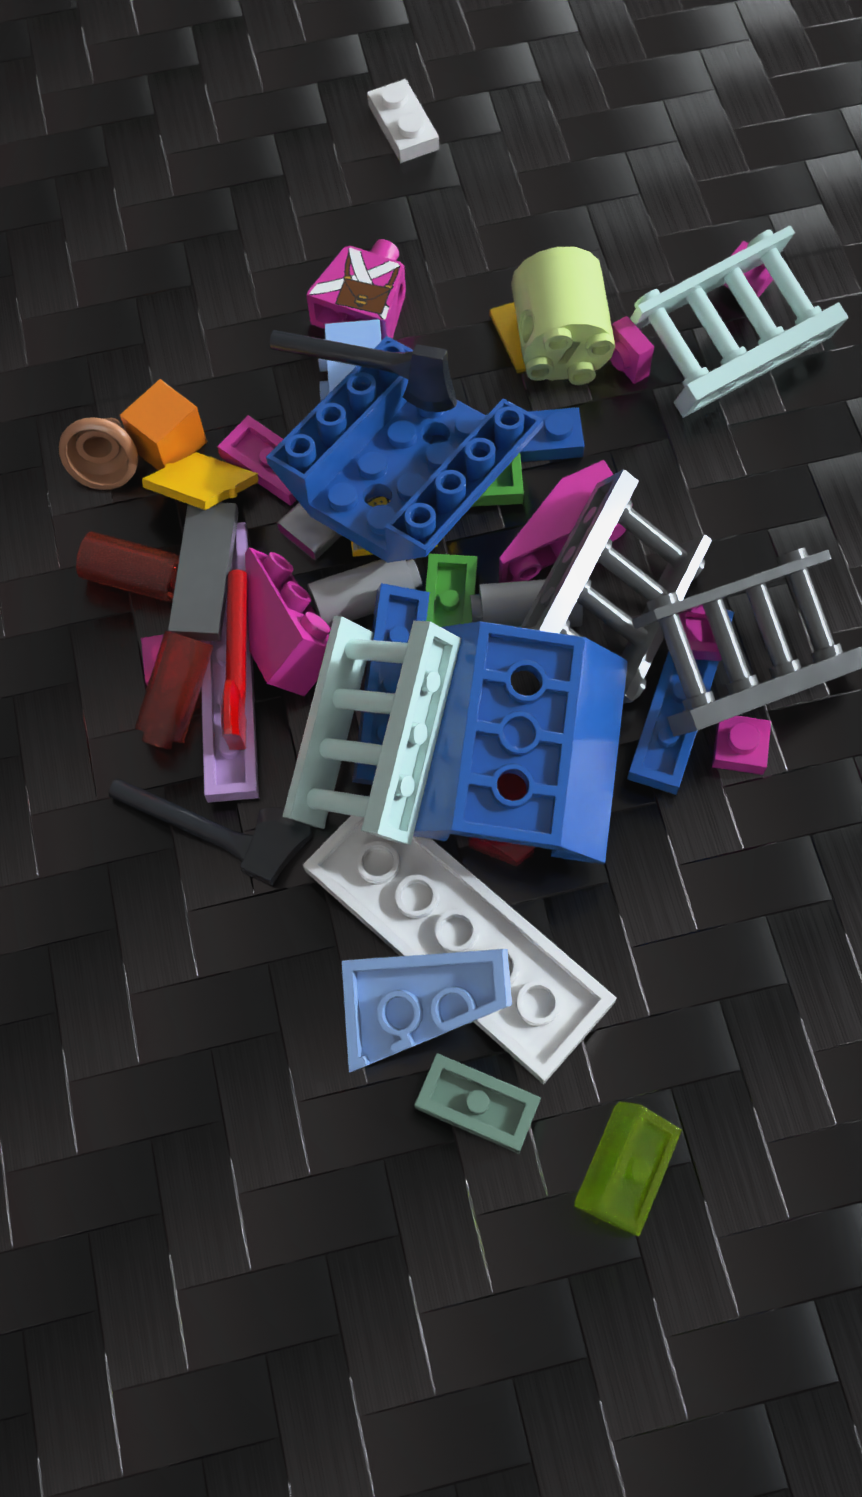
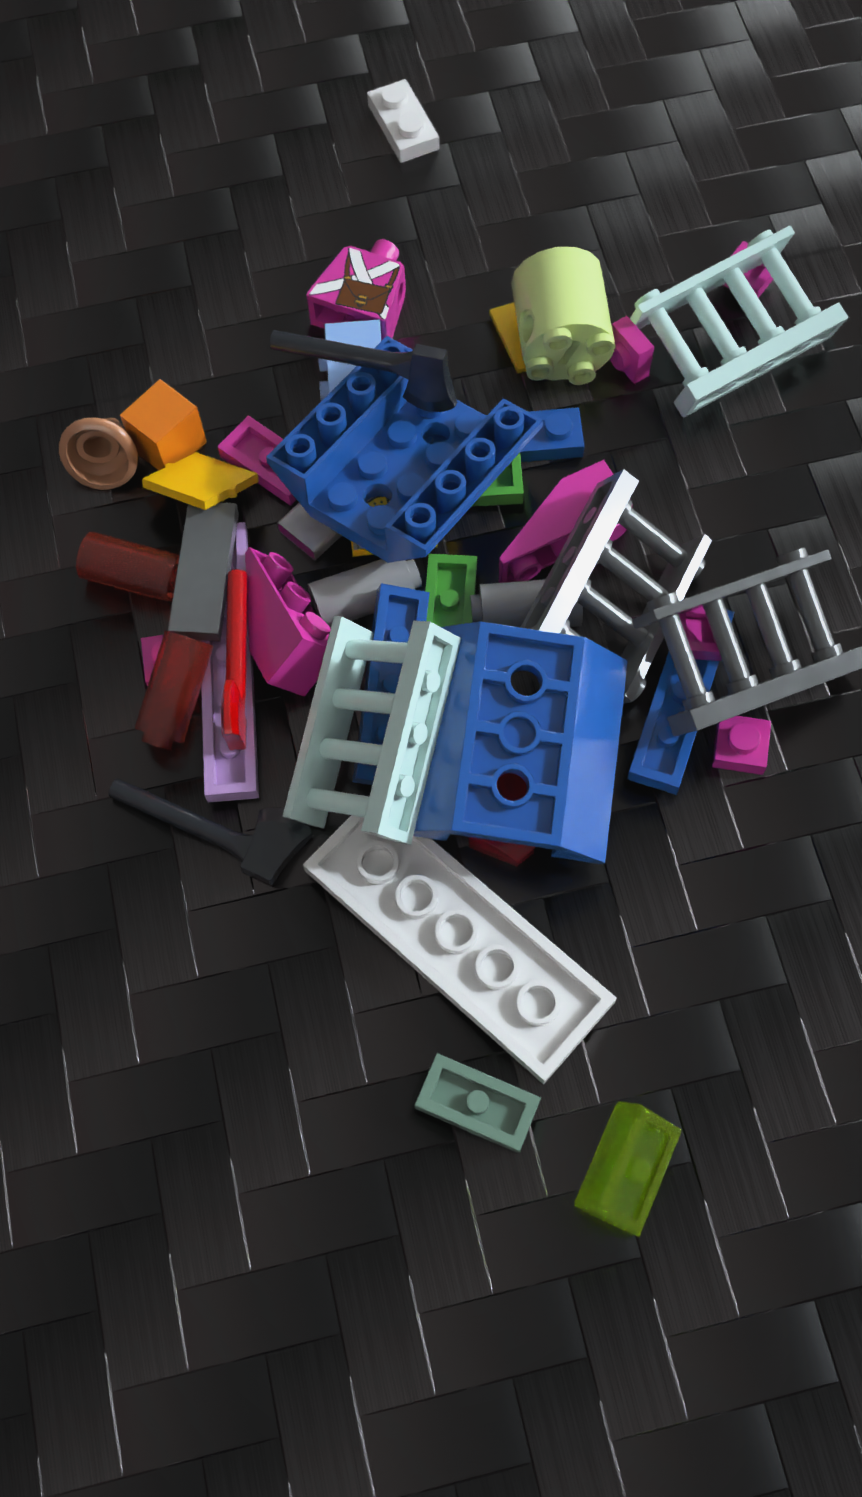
light blue wing [342,949,512,1073] -> none

